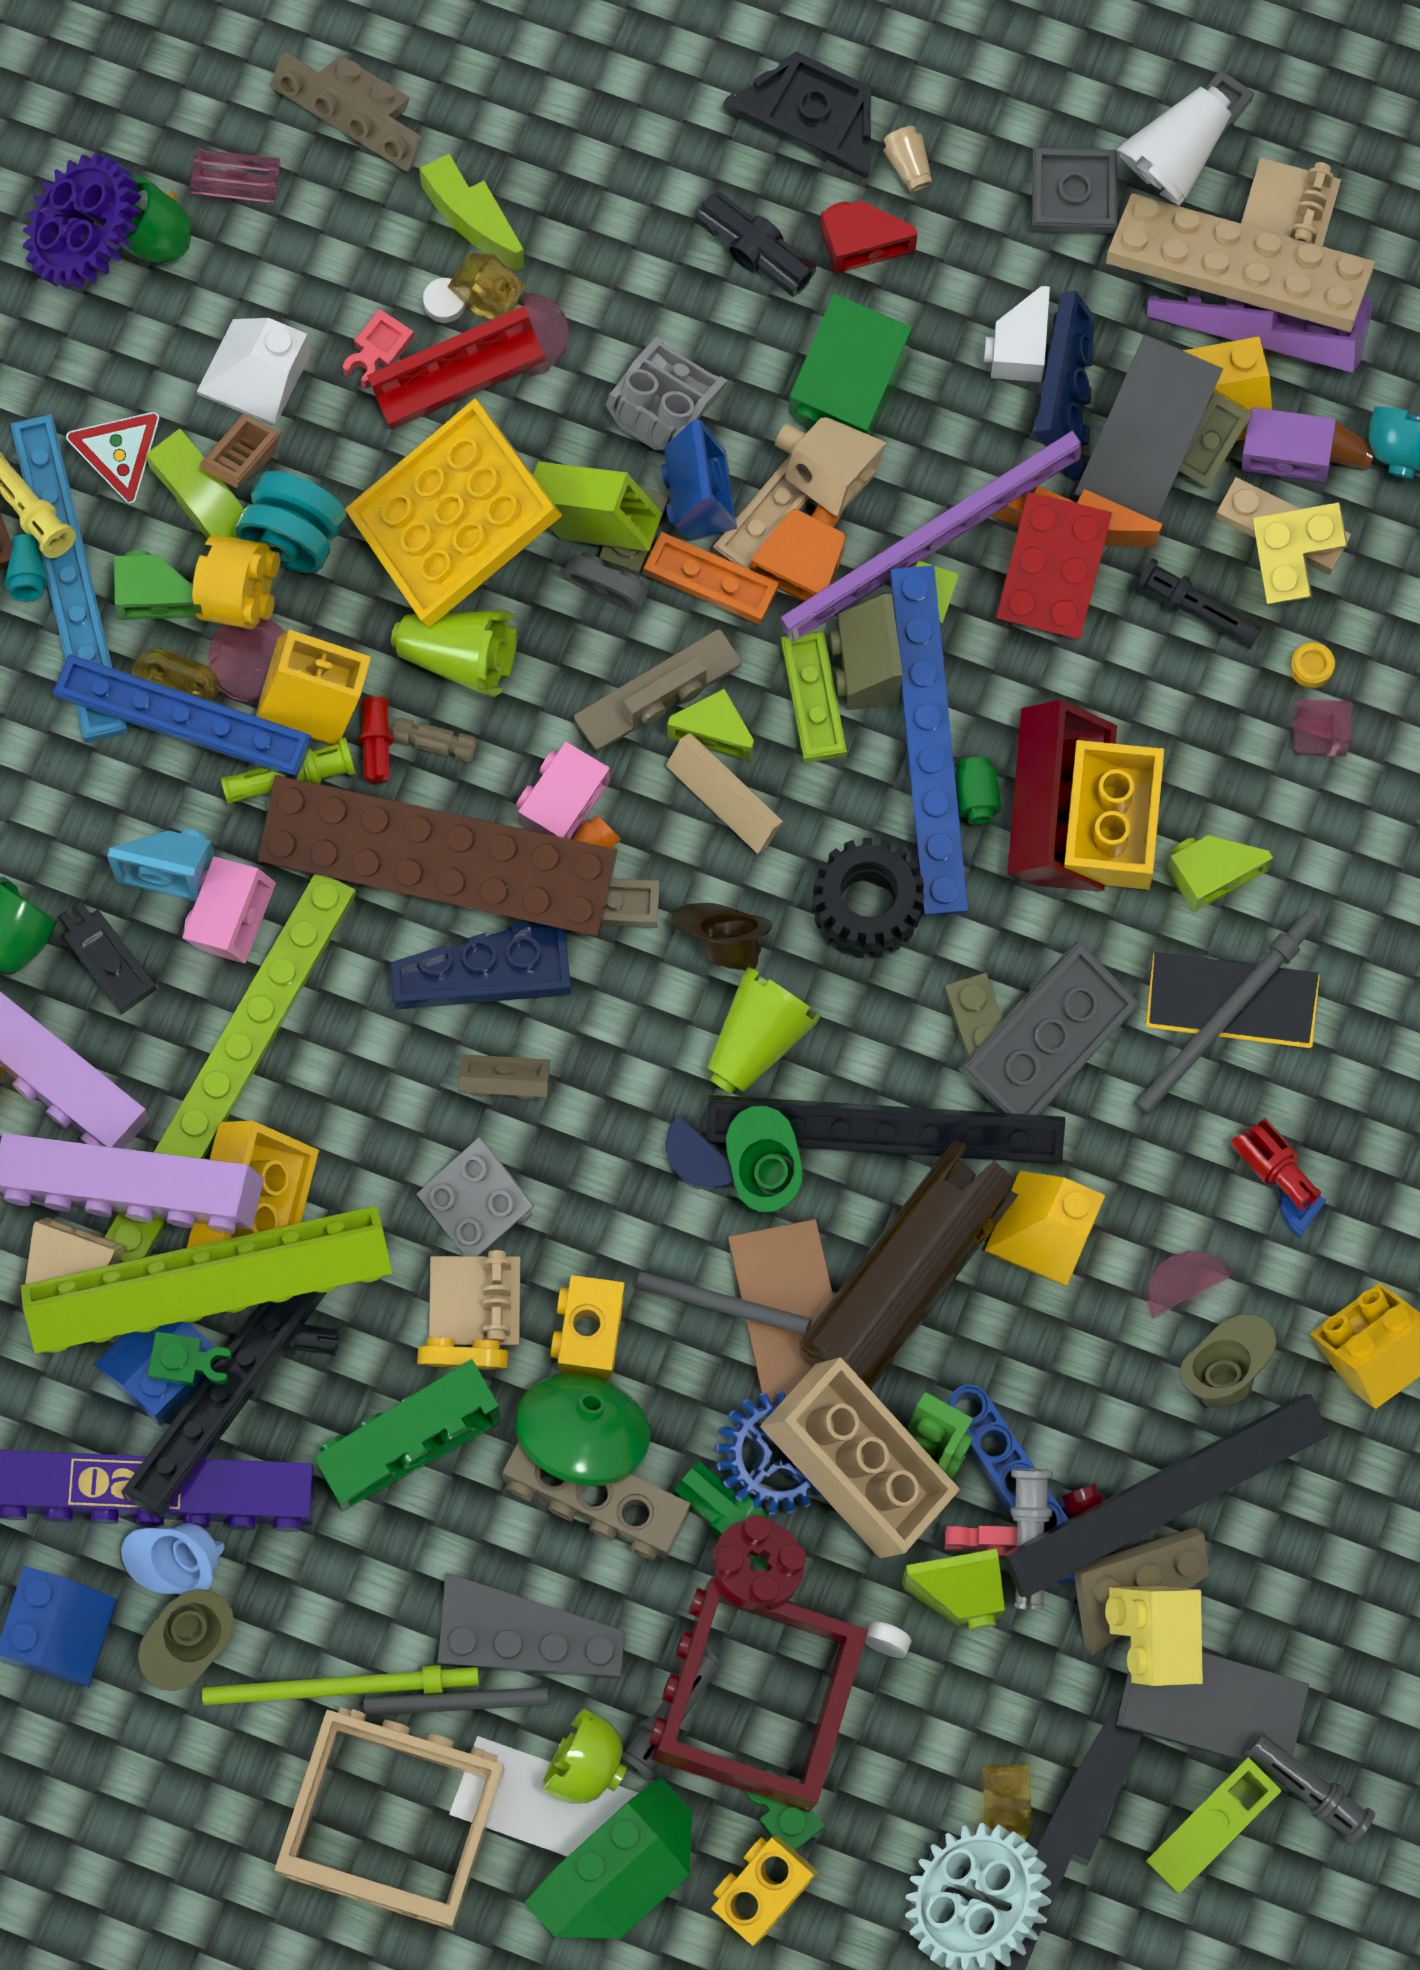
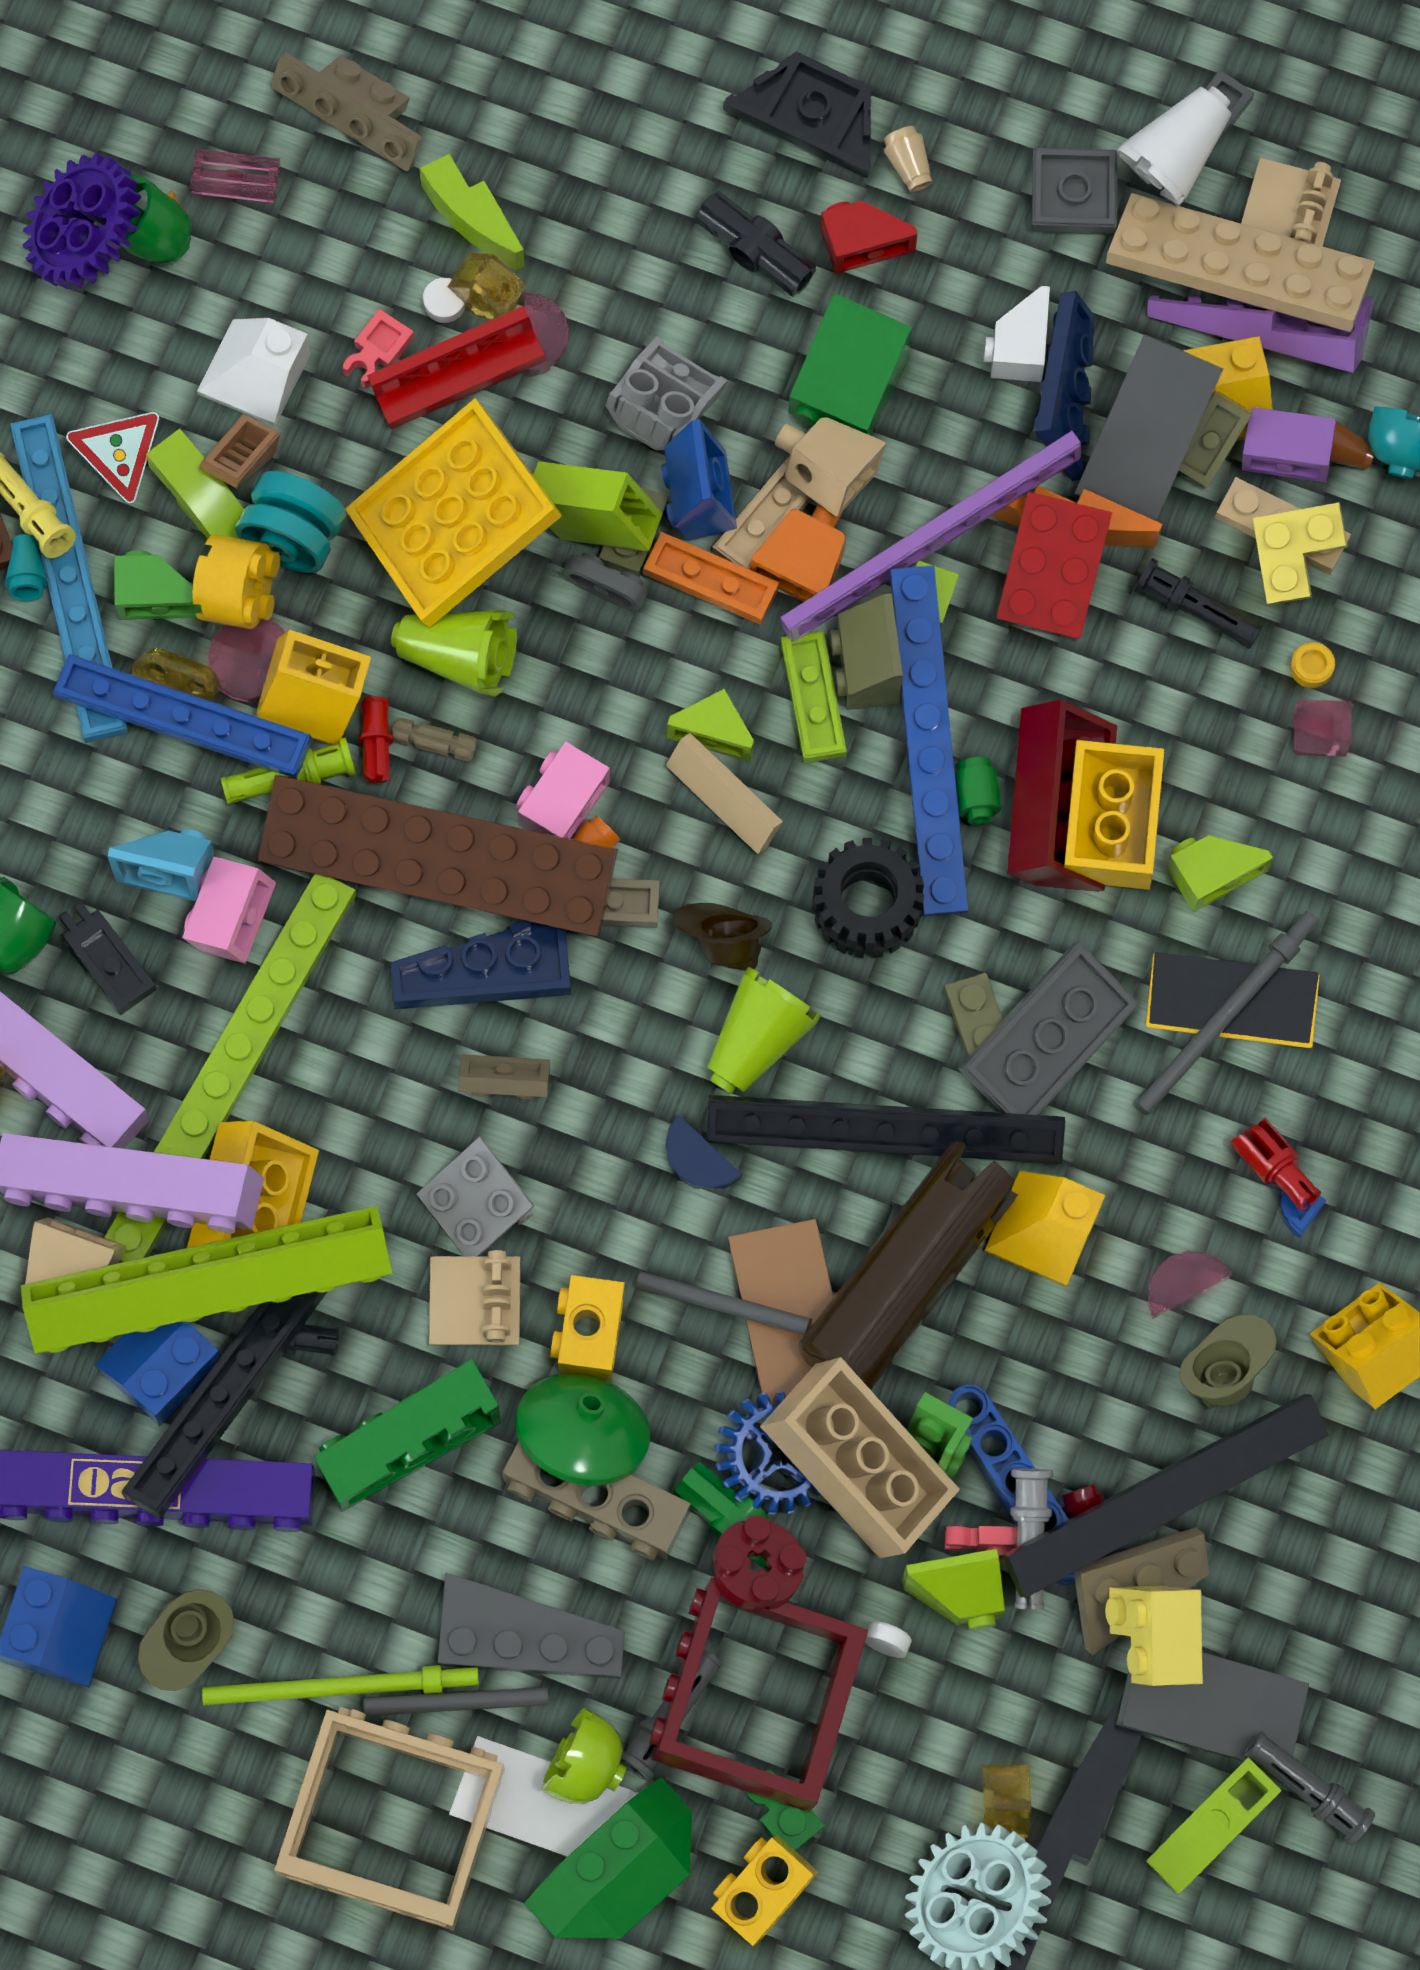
light blue piece [121,1523,225,1594] -> none
green plate [148,1332,232,1386] -> none
yellow plate [417,1337,508,1370] -> none
dark tan bracket [574,629,741,752] -> none
green piece [726,1106,803,1213] -> none

